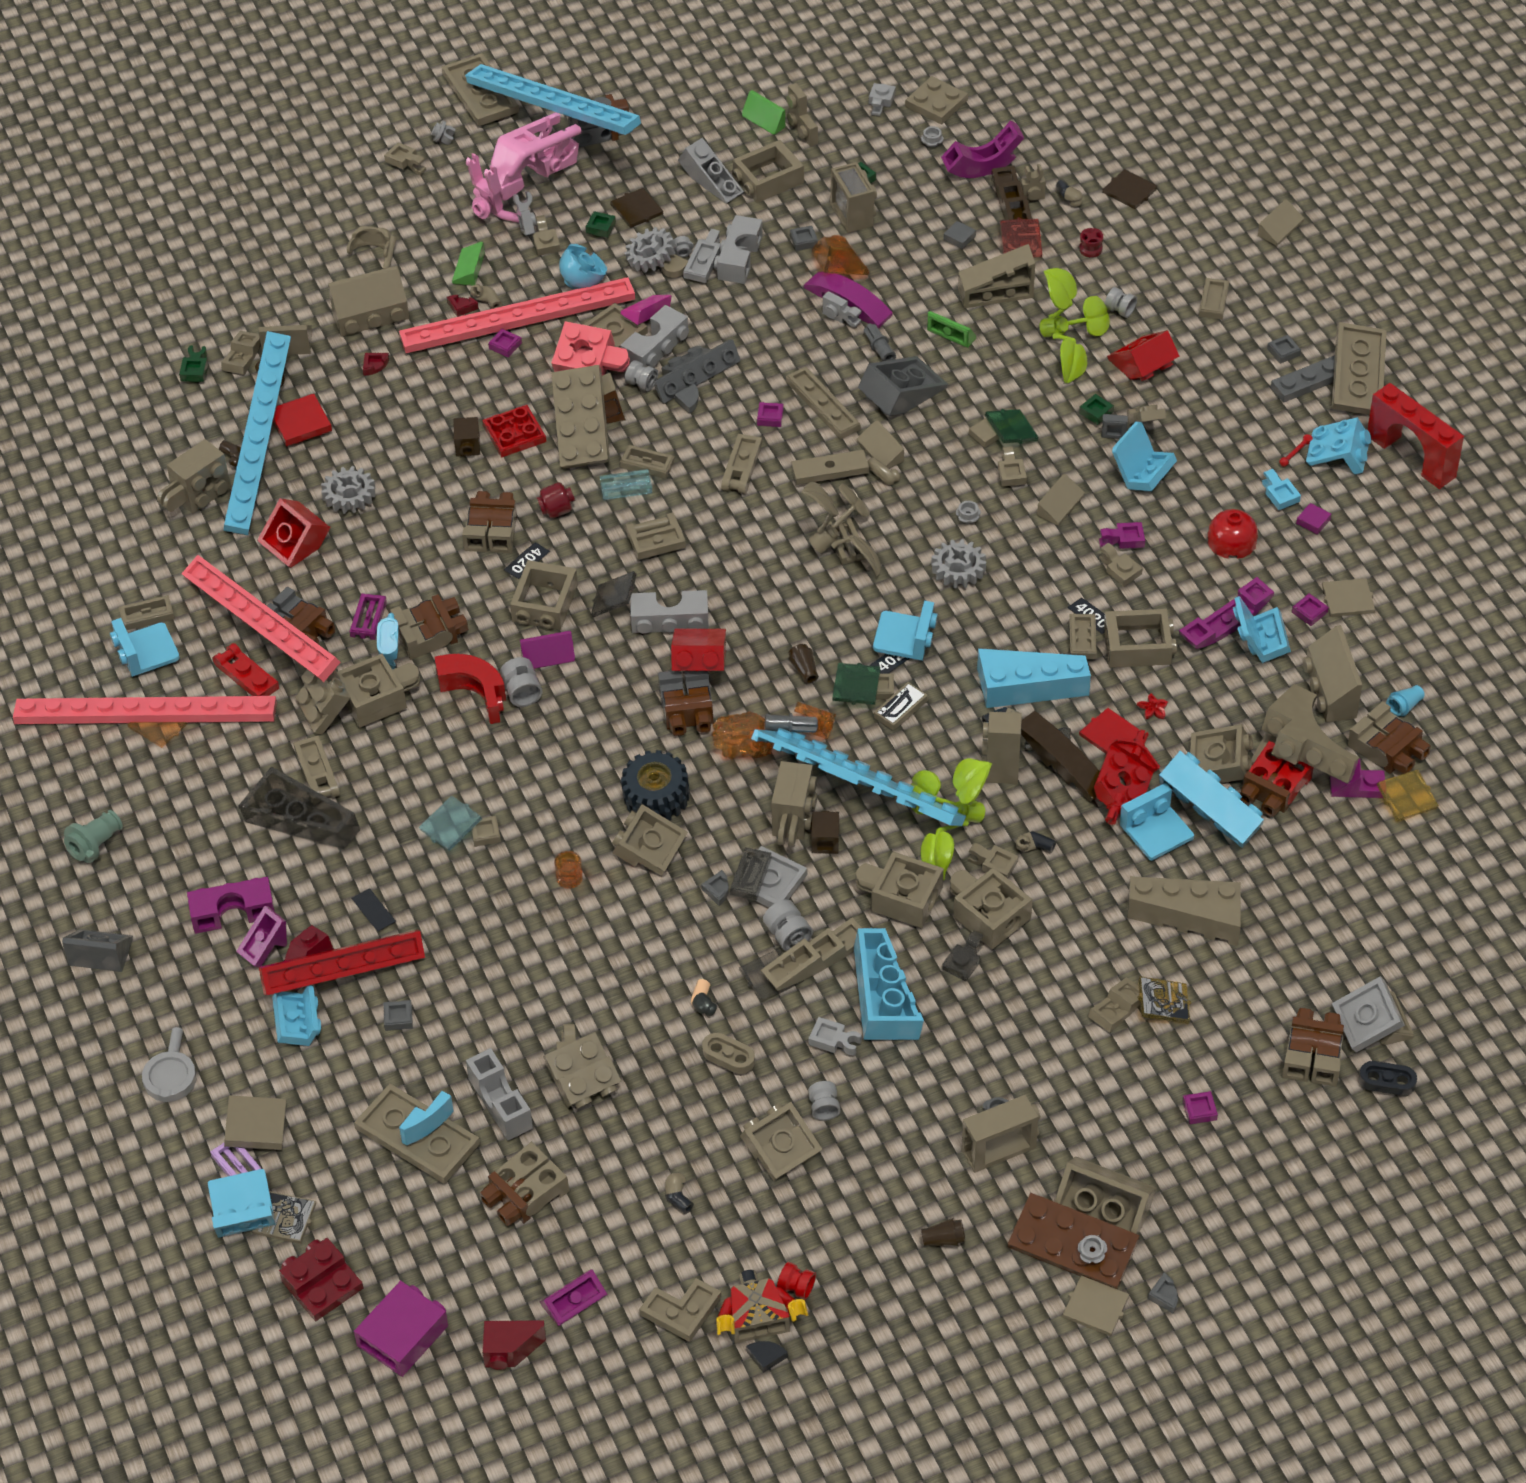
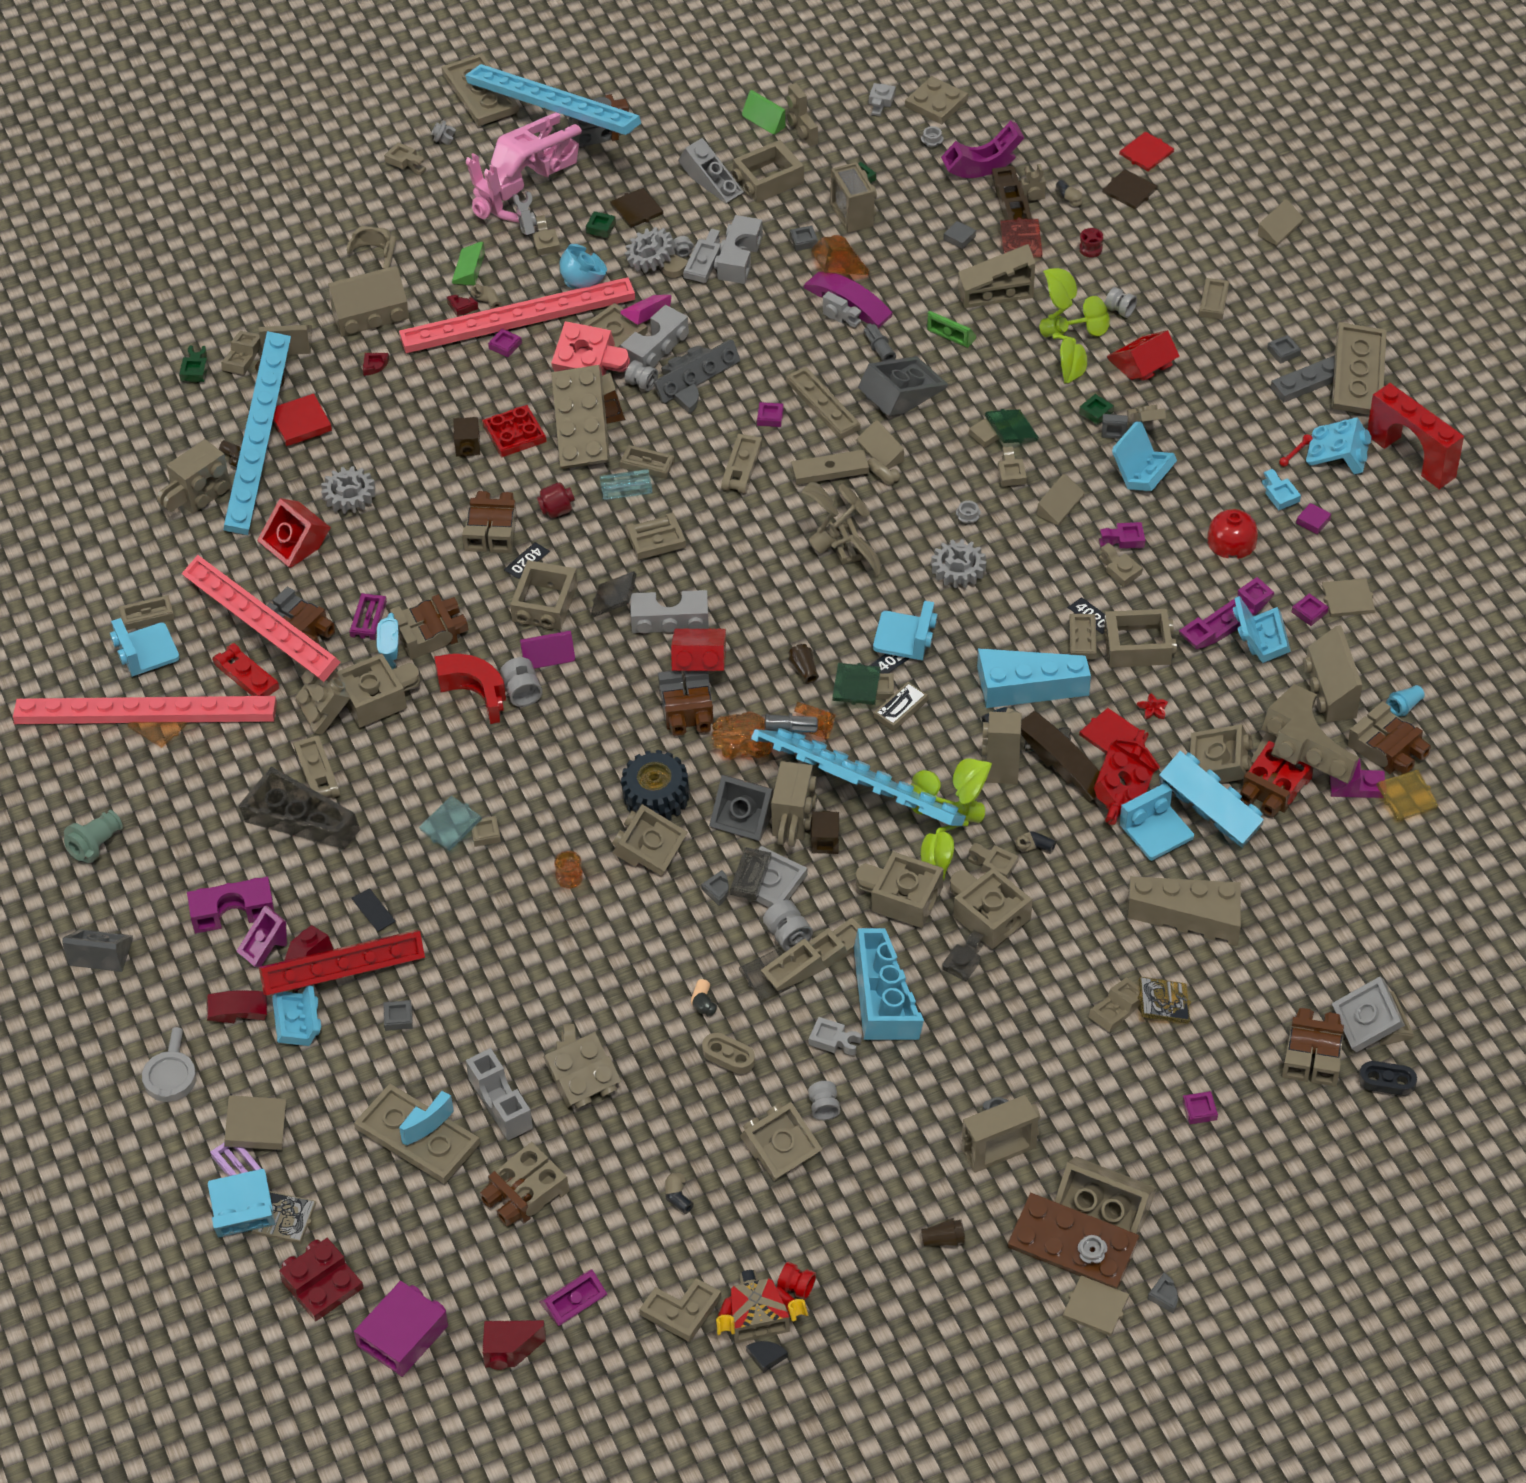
none -> dark red slope [207,990,267,1024]
none -> dark grey slope [709,774,773,841]
none -> red piece [1119,131,1174,171]

